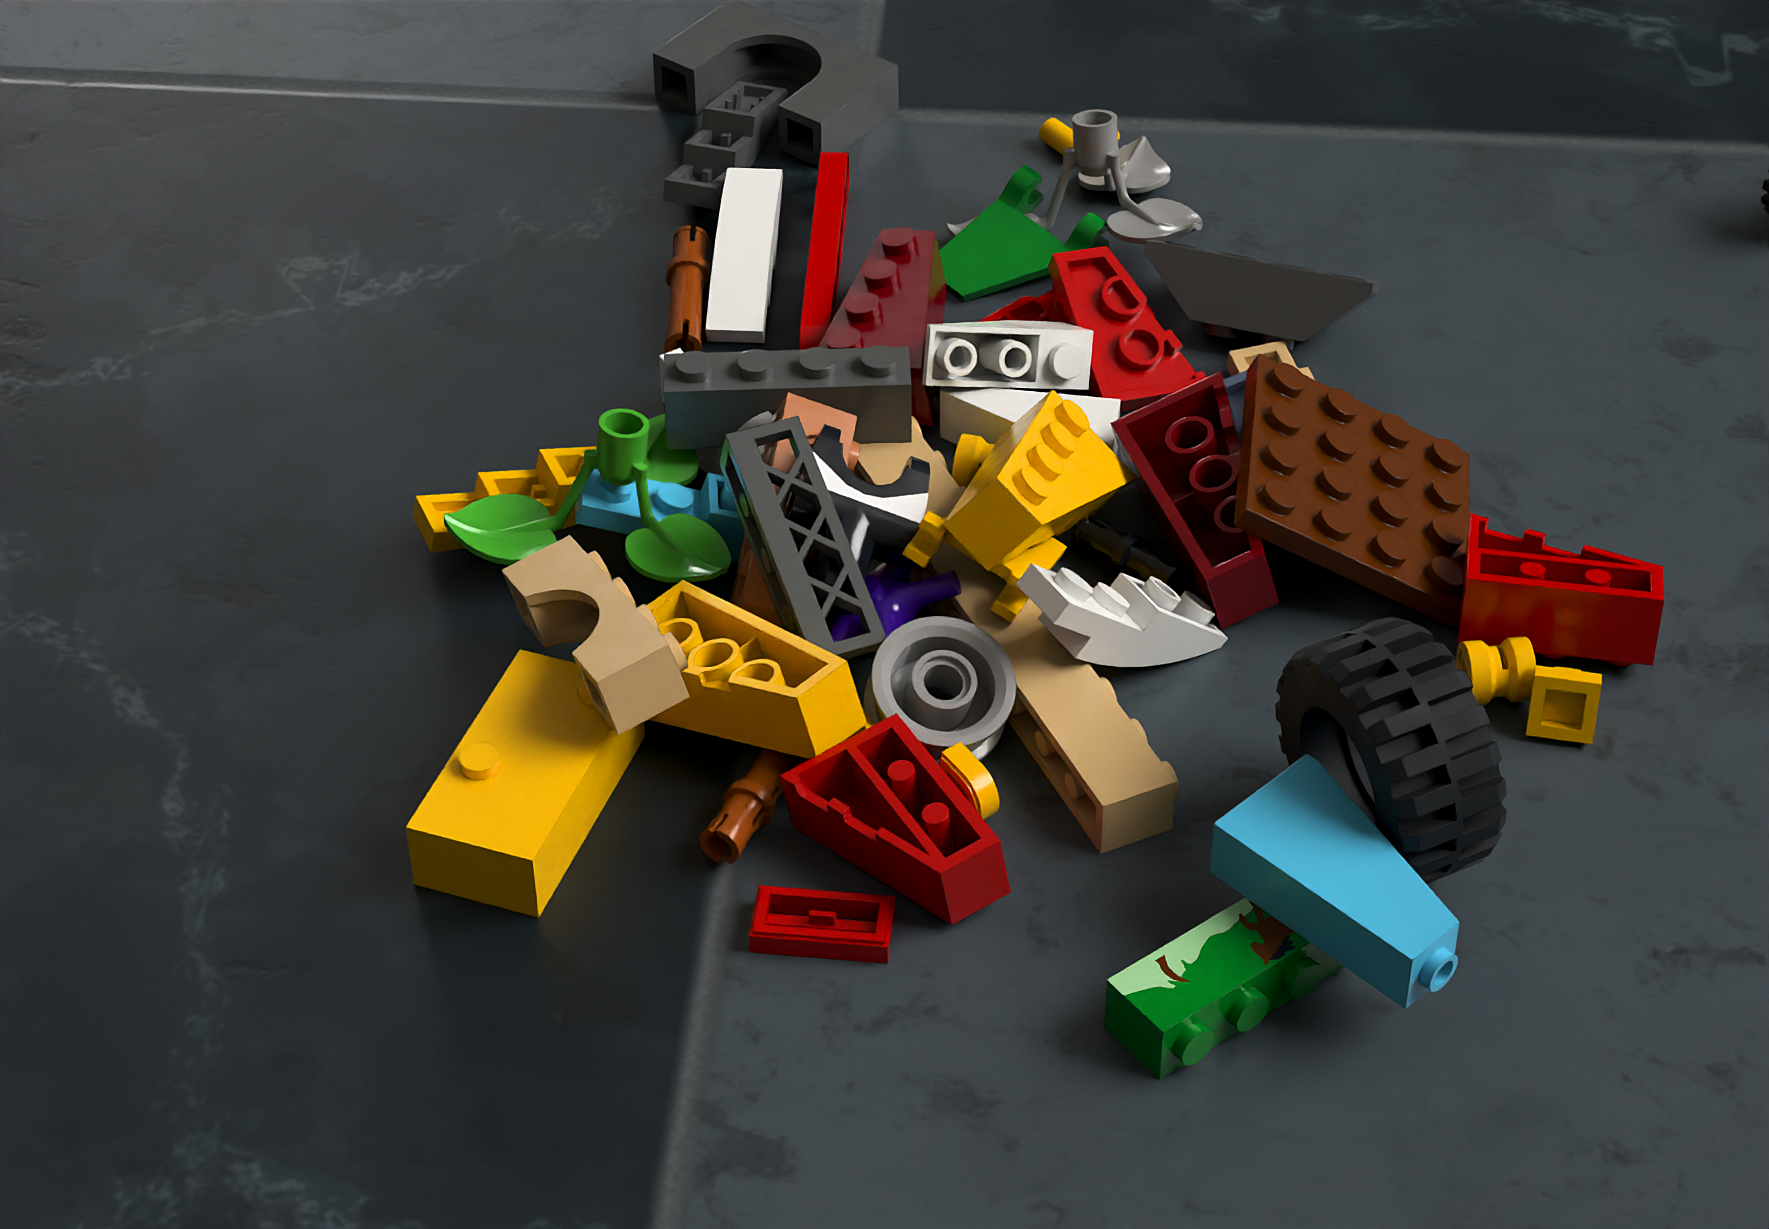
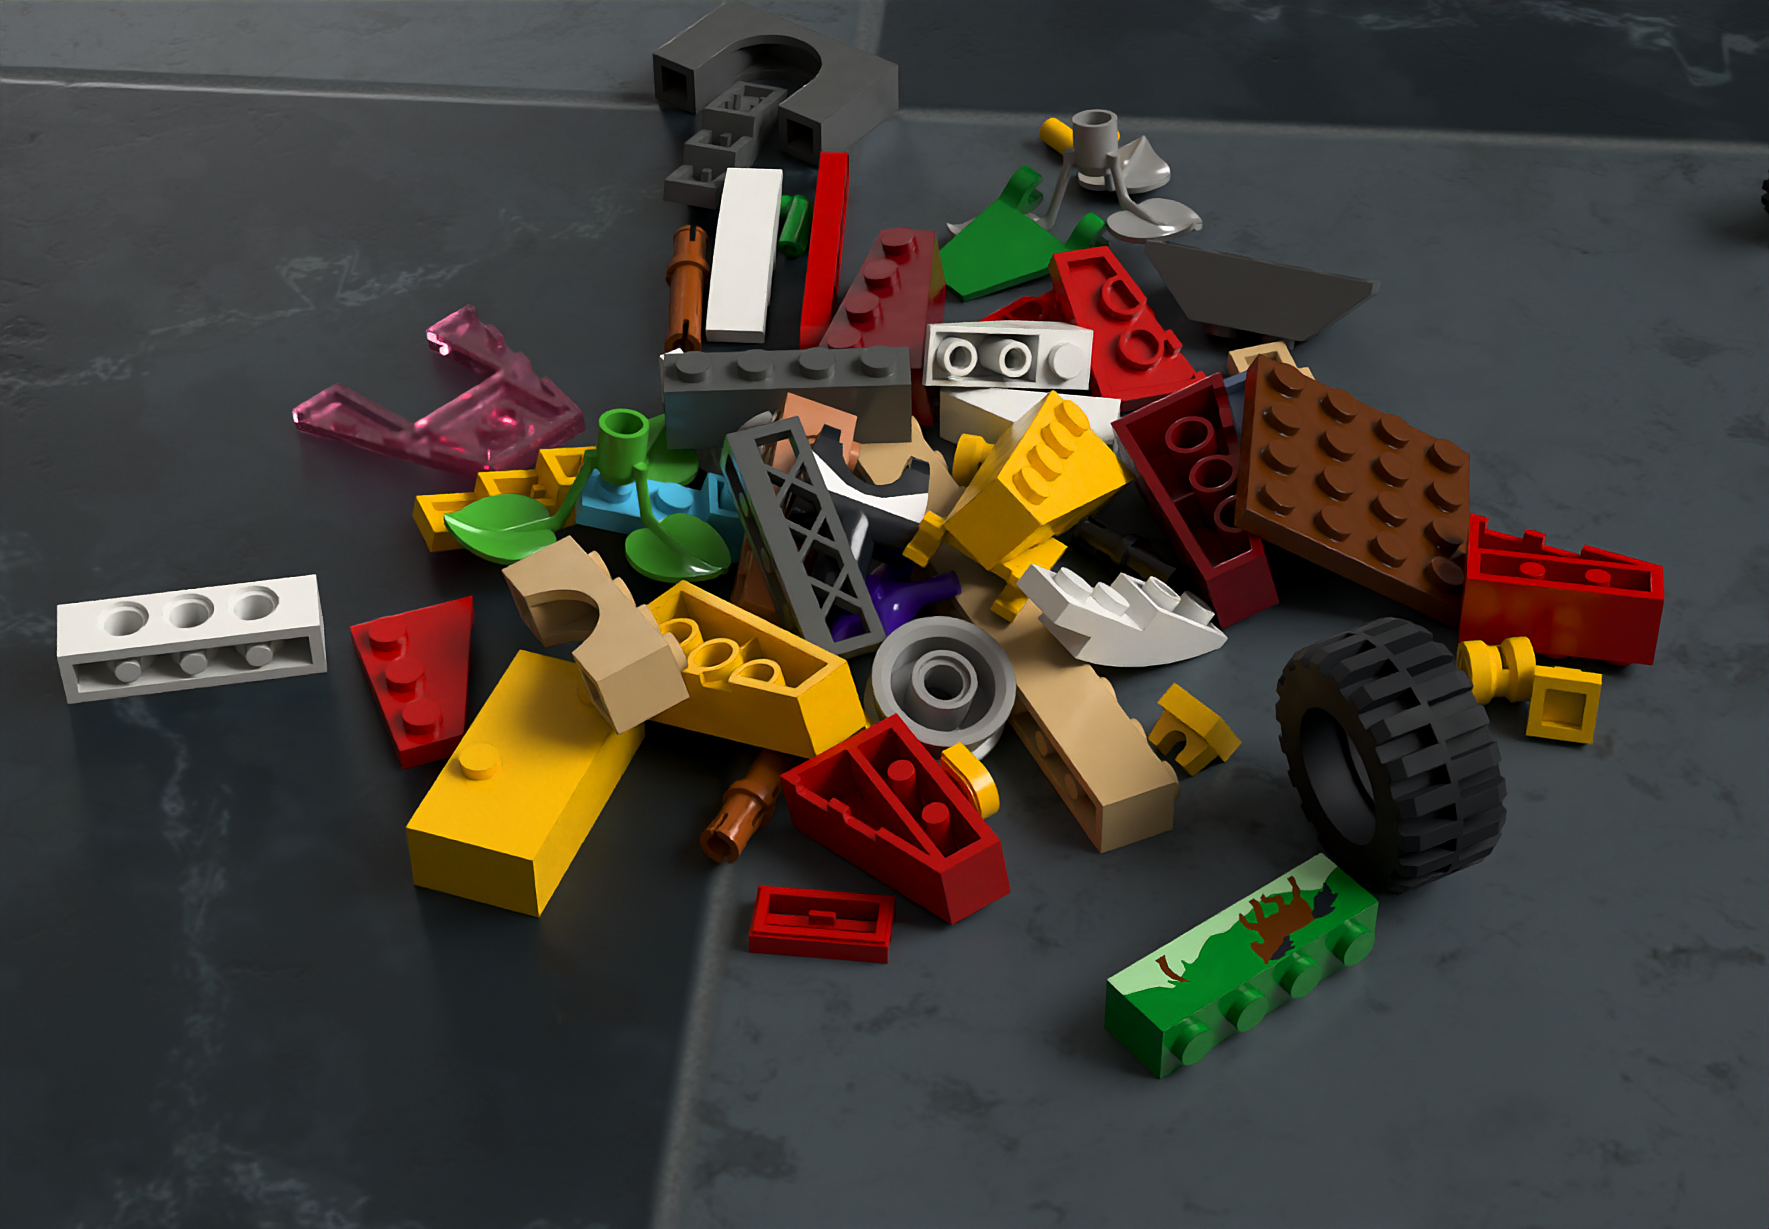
medium azure slope [1210,753,1459,1009] -> none
none -> white brick [57,574,327,704]
none -> clear pink wing [292,304,586,481]
none -> red wing [350,596,475,770]
none -> green arm [777,194,814,258]
none -> yellow tile [1147,682,1242,777]

